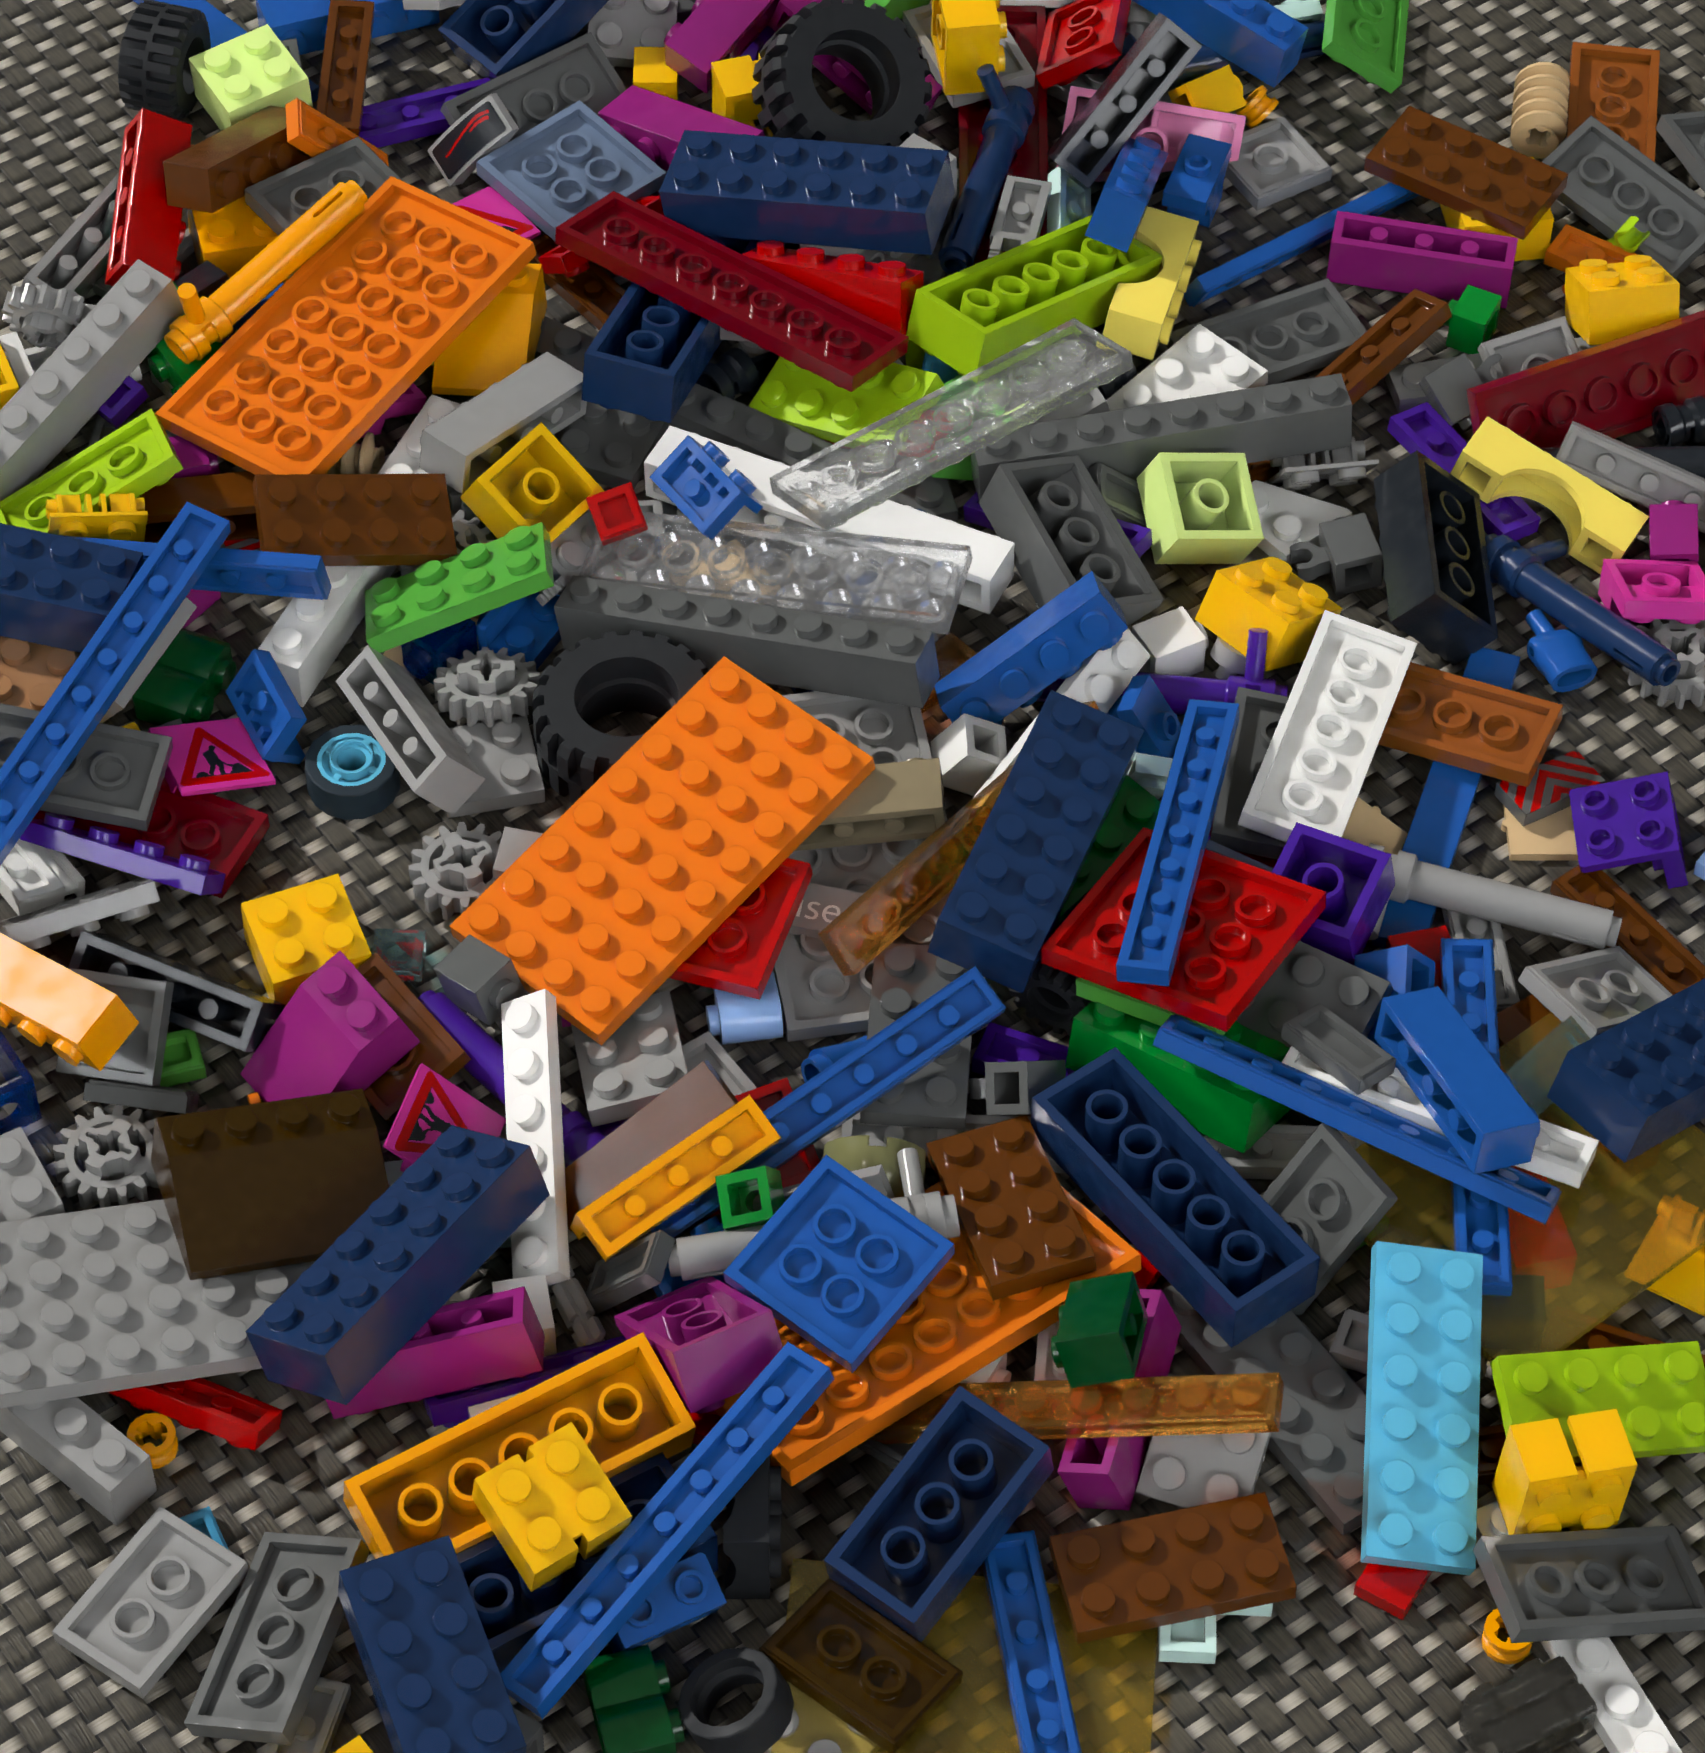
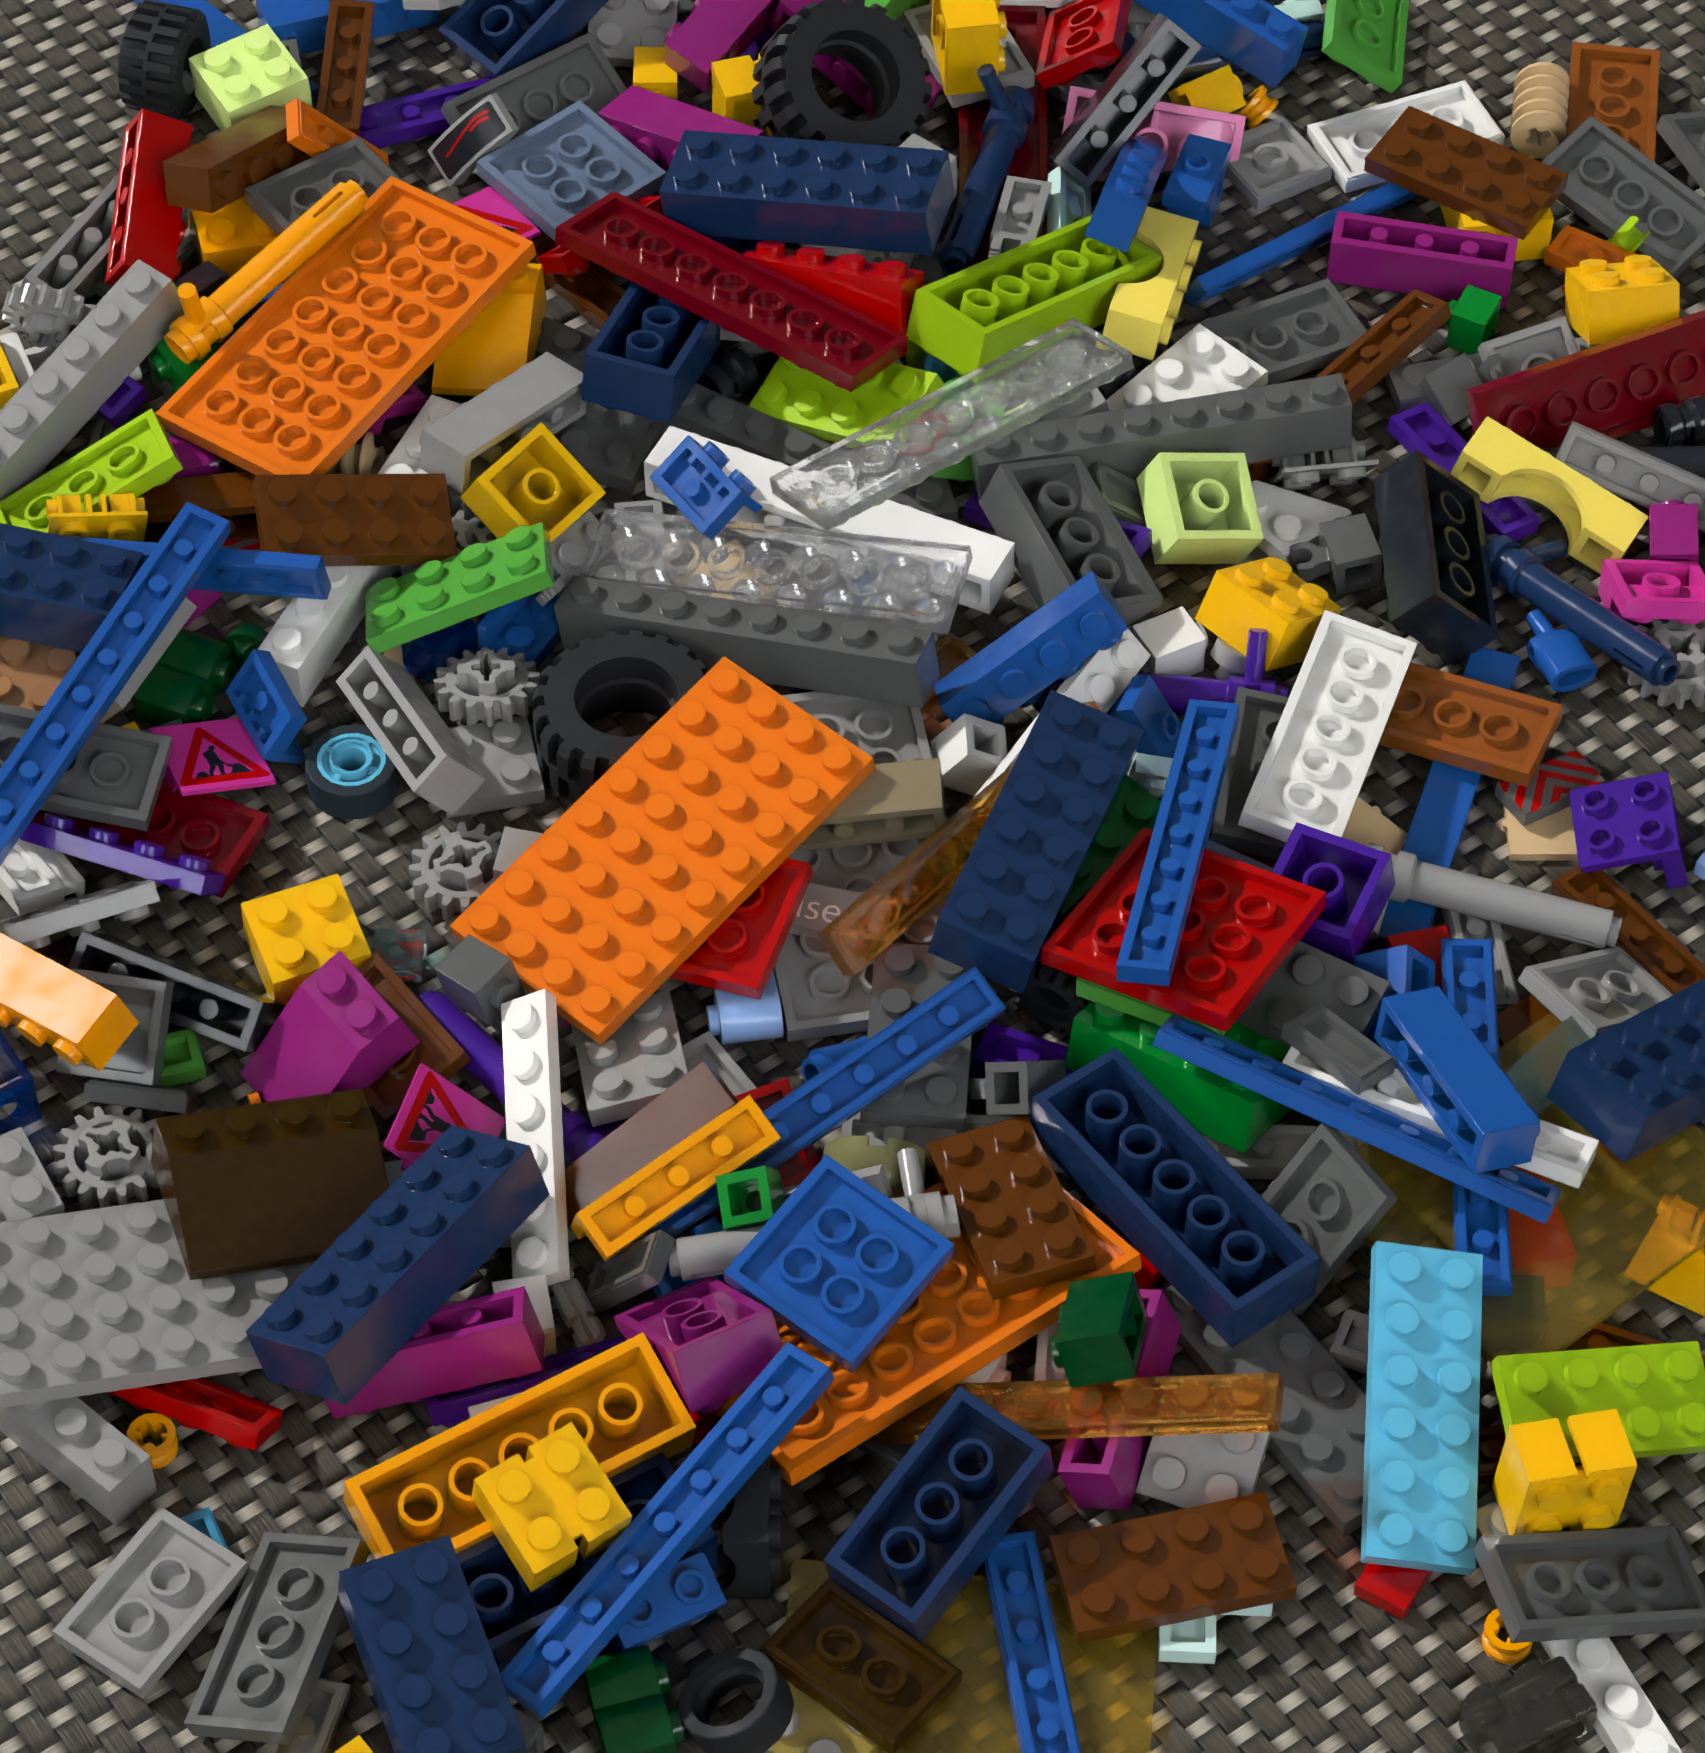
red tile [586,482,648,546] -> none
none -> dark green tile [224,623,269,668]
none -> white tile [1306,80,1505,193]

